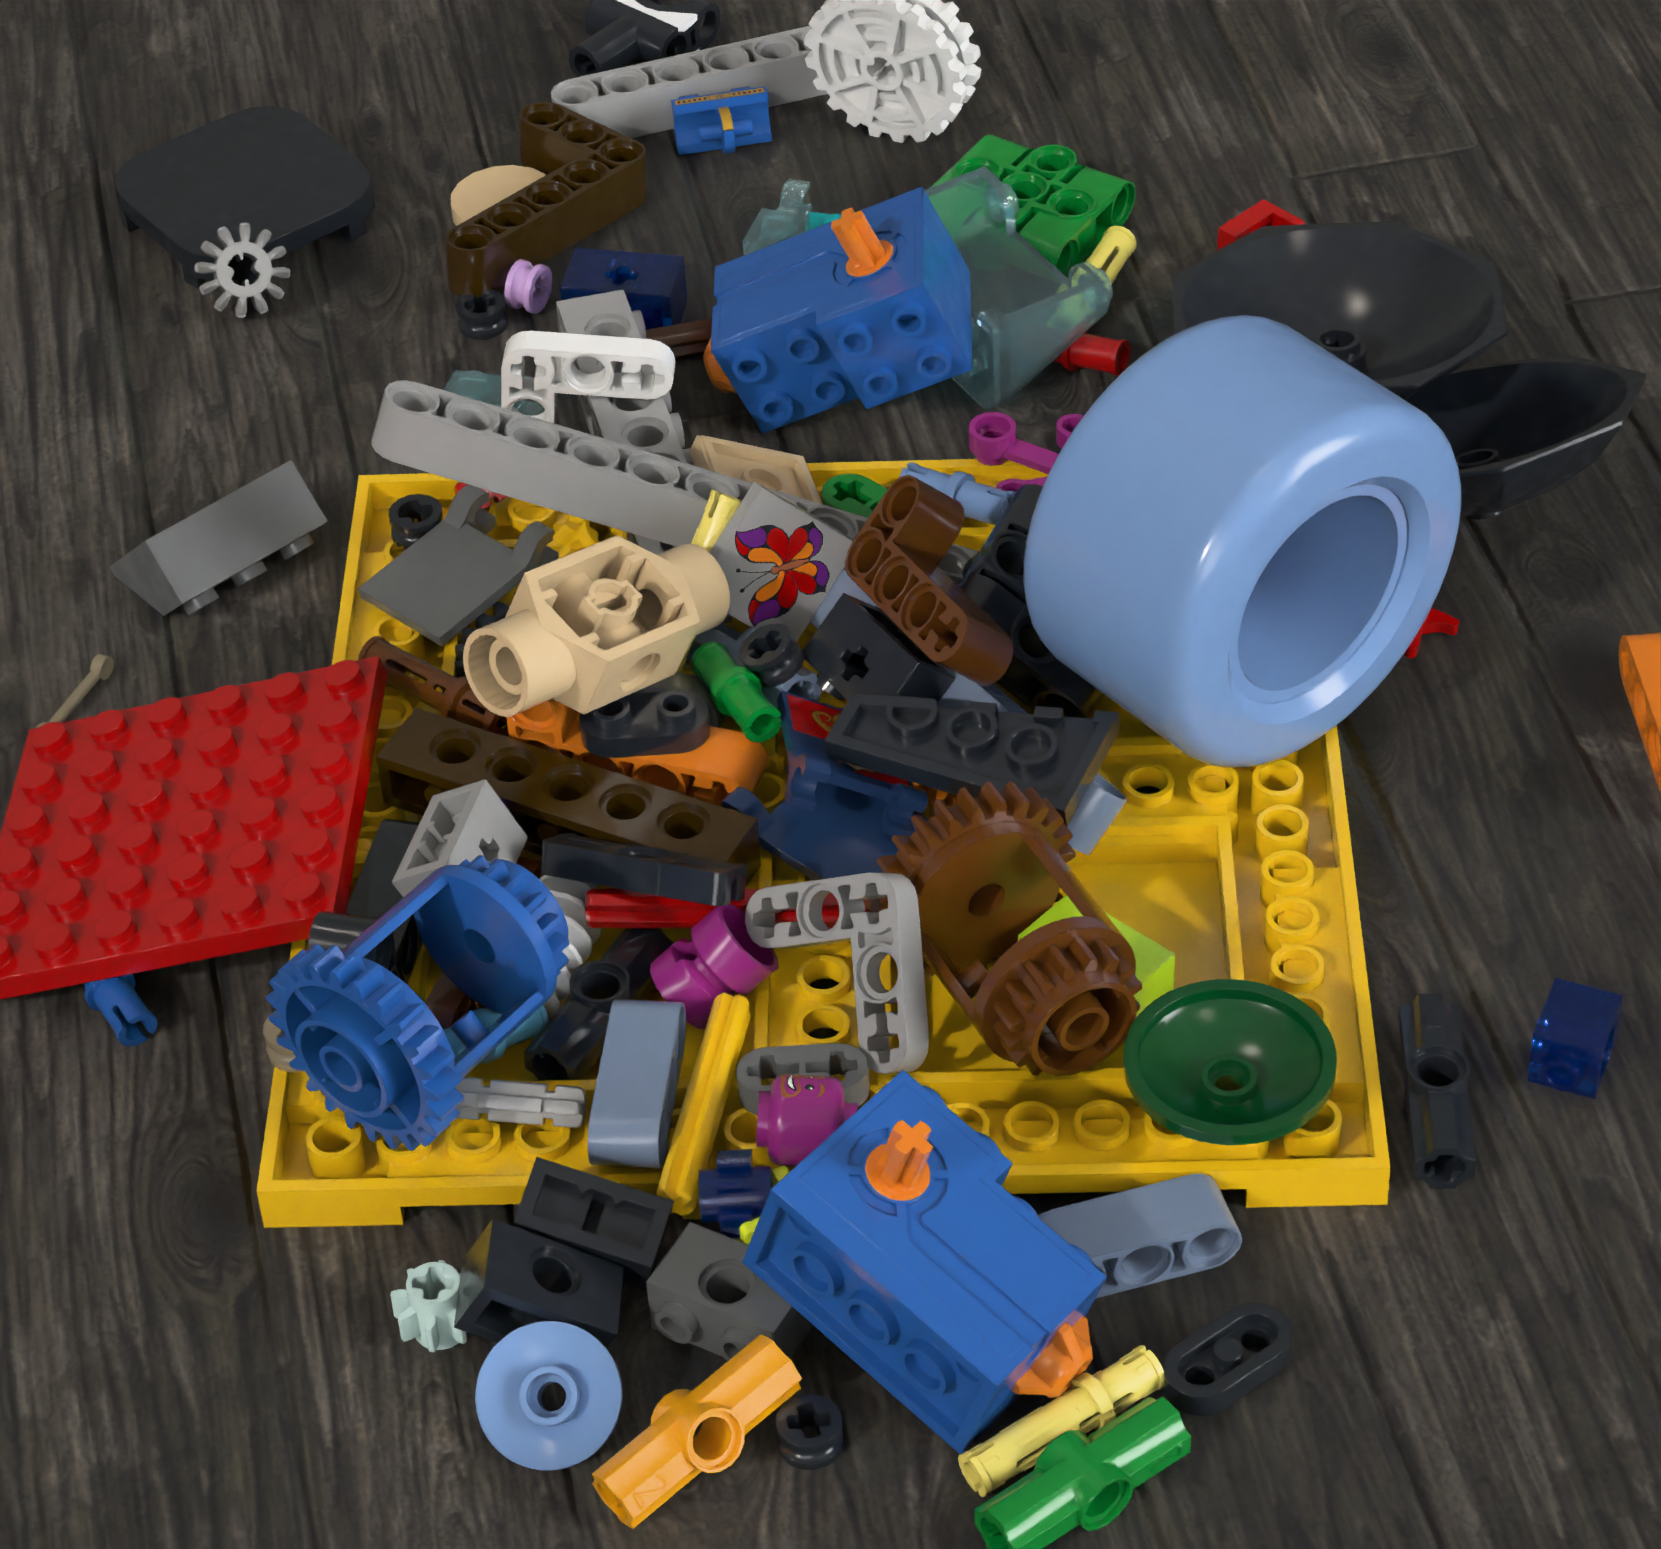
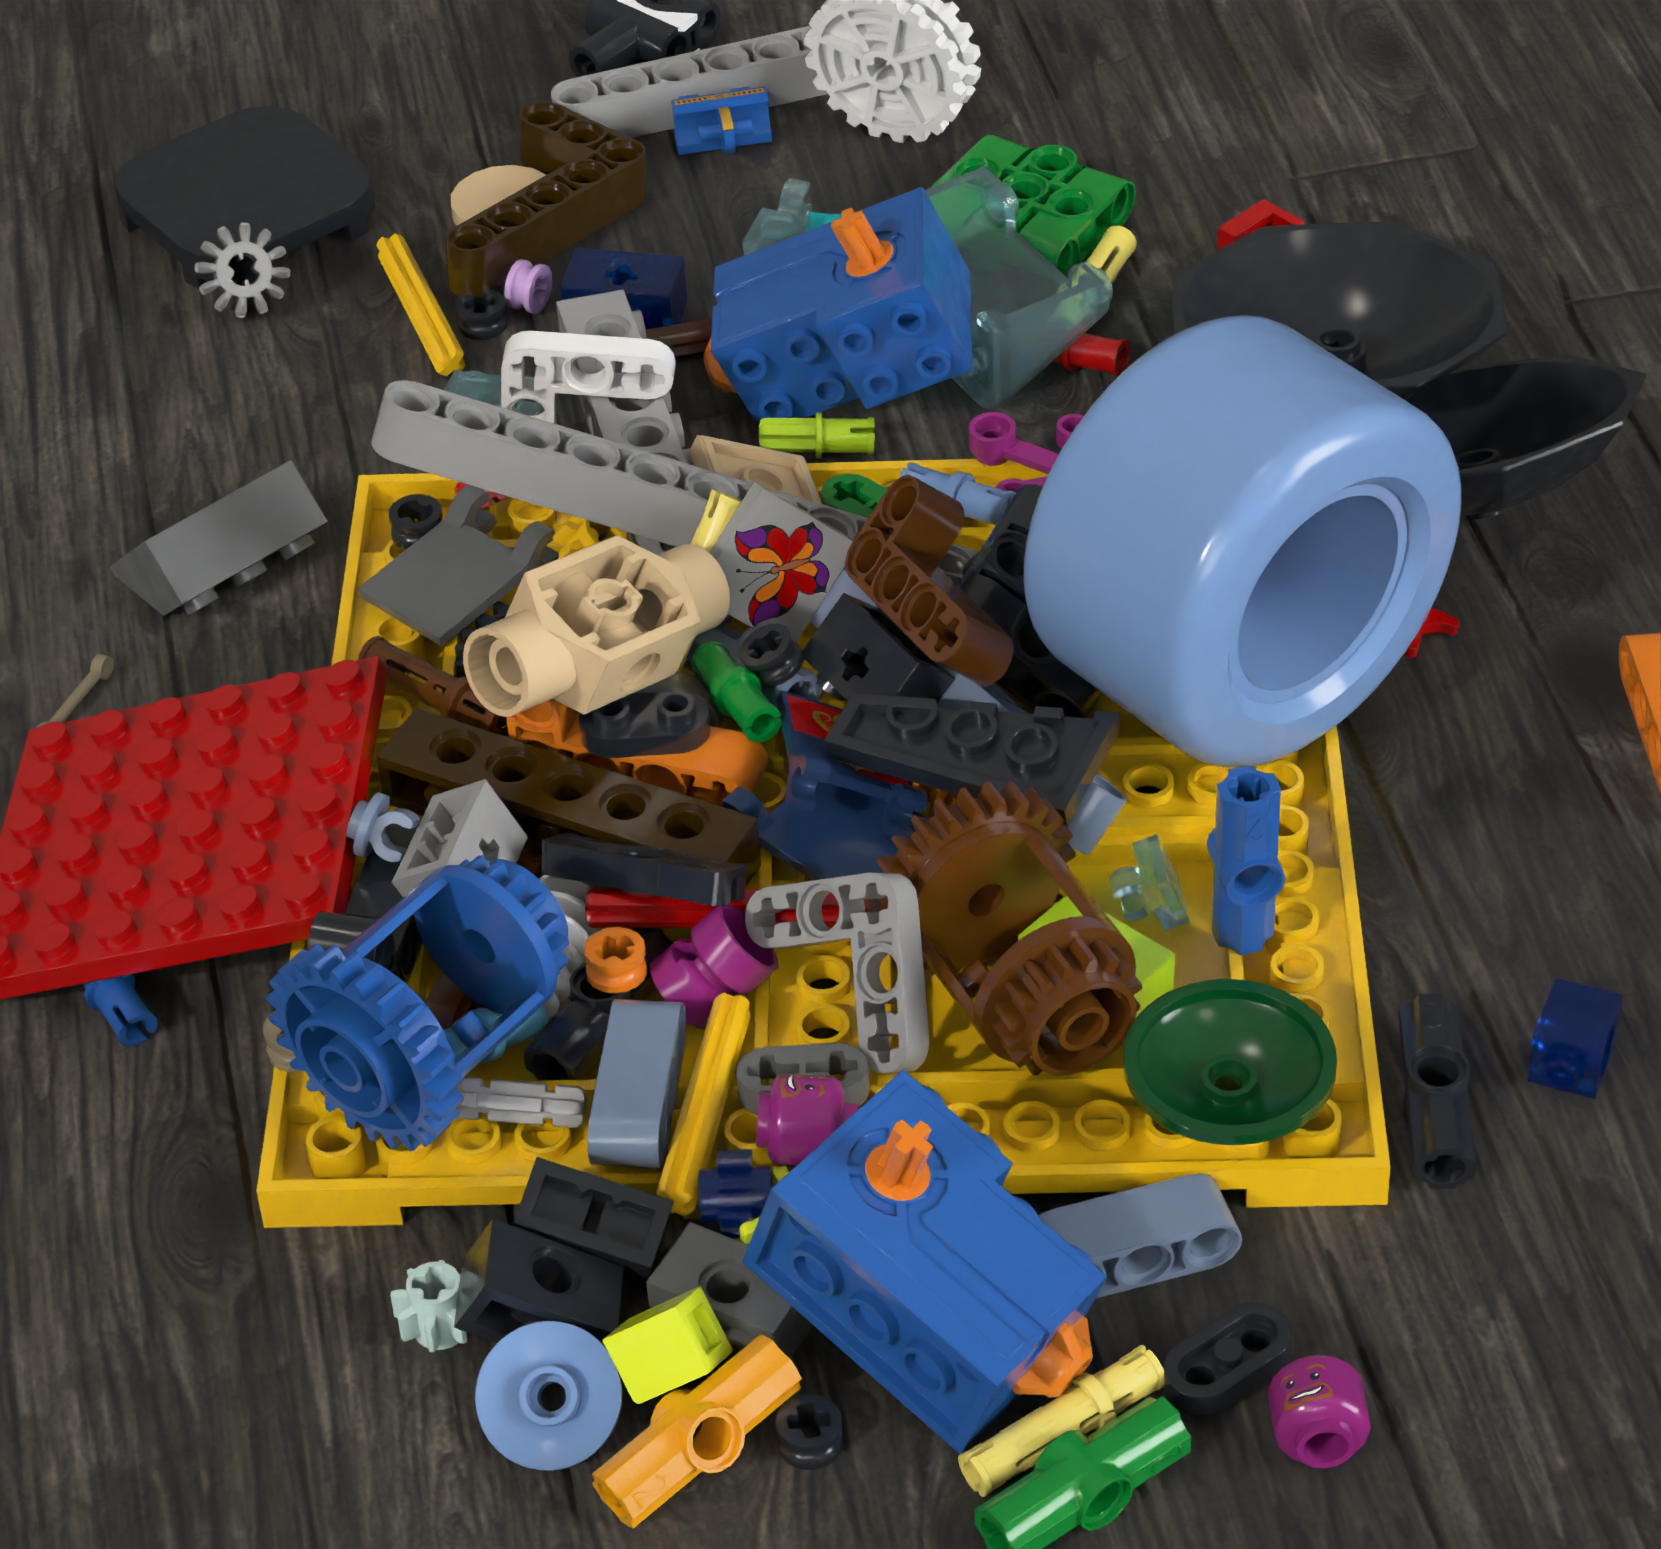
none -> sand blue plate [346,792,420,862]
none -> yellow axle [376,233,465,376]
none -> orange bush [584,927,647,994]
none -> neon yellow panel [602,1286,733,1404]
none -> lime axle [759,412,875,459]
none -> clear light blue tile [1109,834,1190,931]
none -> blue piece [1207,765,1285,955]
none -> magenta head [1268,1355,1371,1468]

